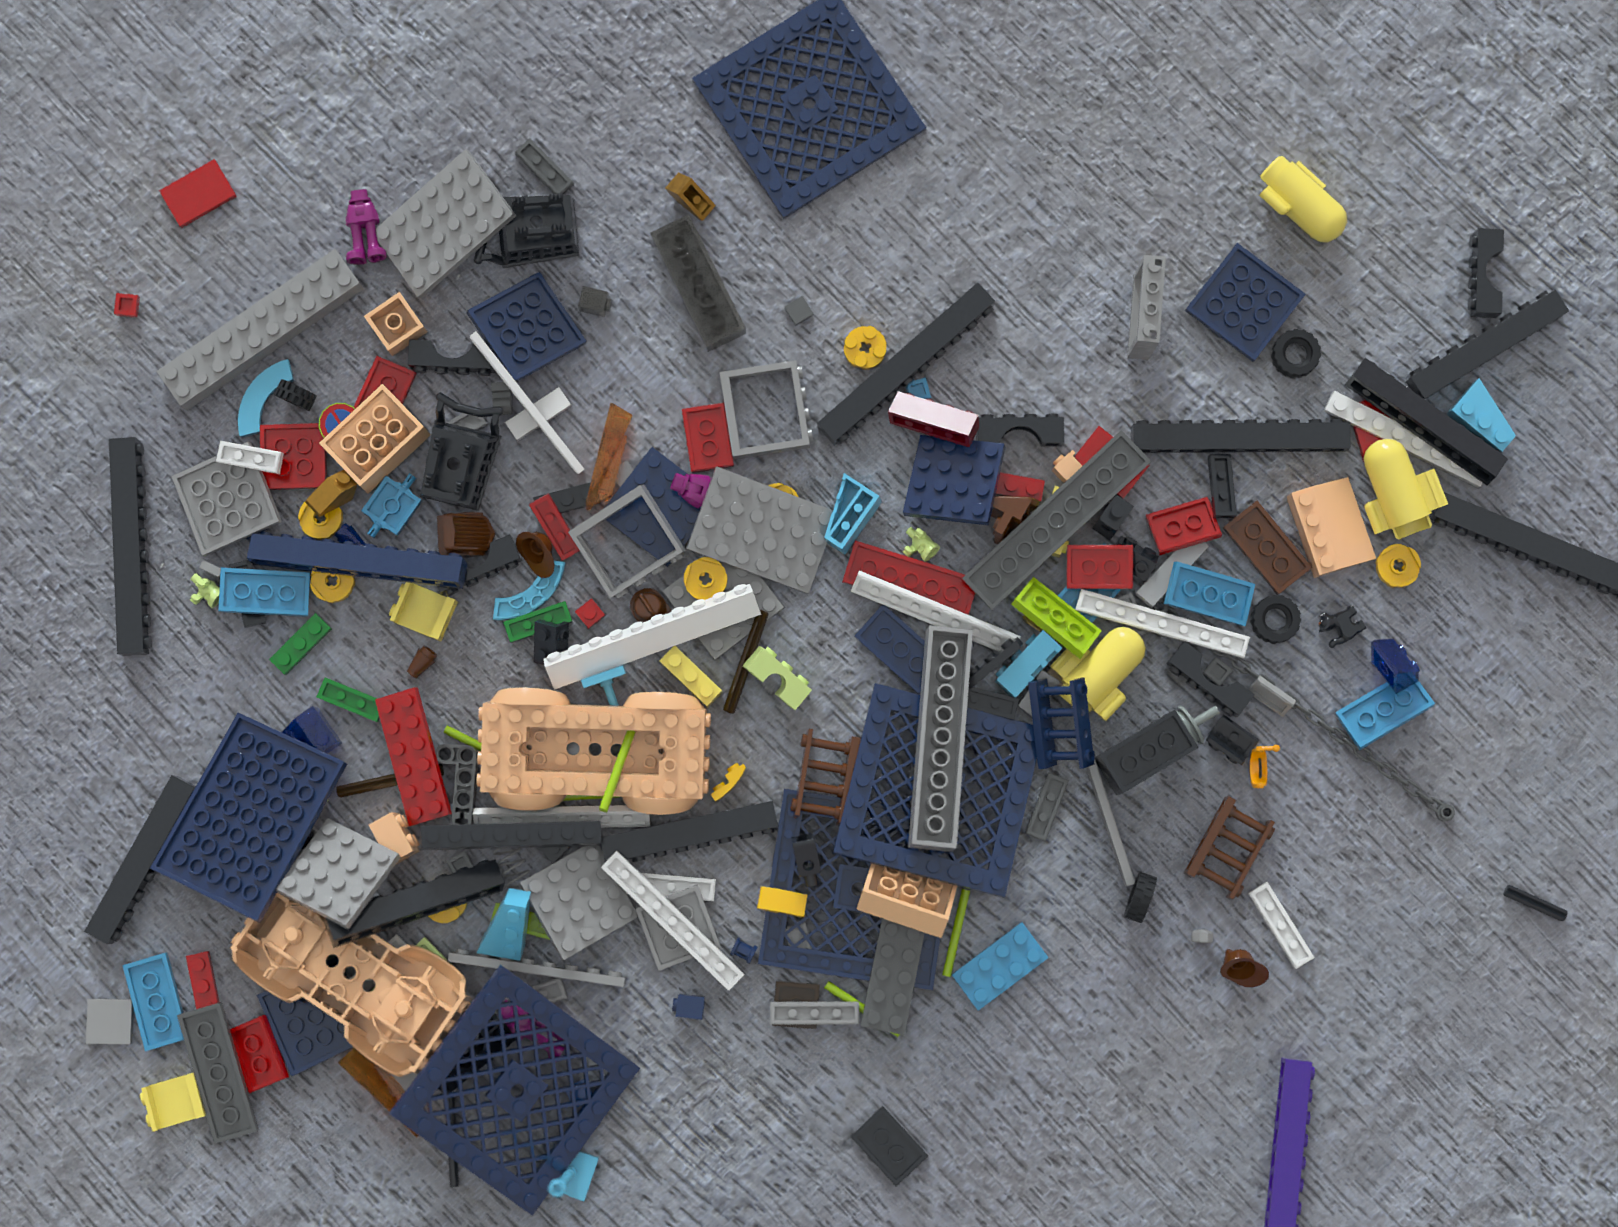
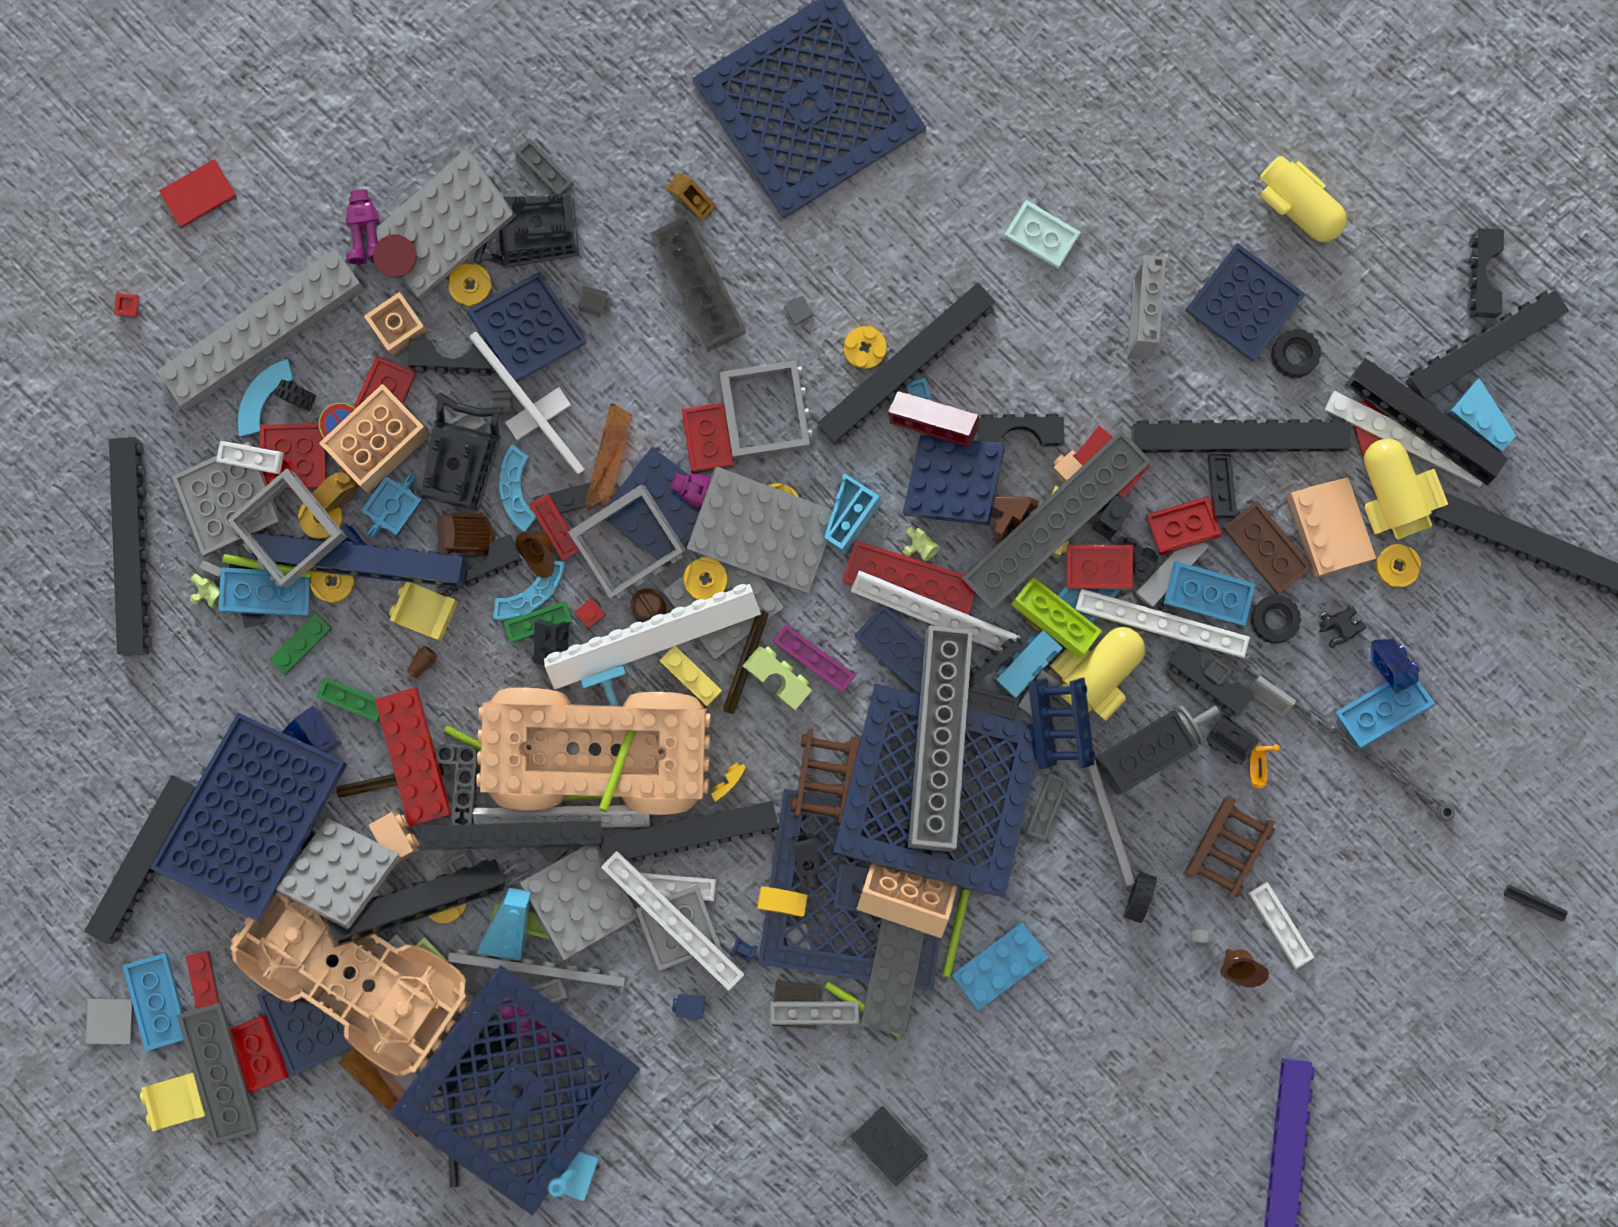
red plate [995,473,1045,503] -> none
none -> lime bar [223,554,312,578]
none -> light grey window [227,469,347,588]
none -> dark red tile [373,234,417,278]
none -> yellow plate [449,263,492,308]
none -> medium azure tile [499,444,537,532]
none -> magenta plate [772,624,856,693]
none -> light aqua tile [1004,200,1081,269]

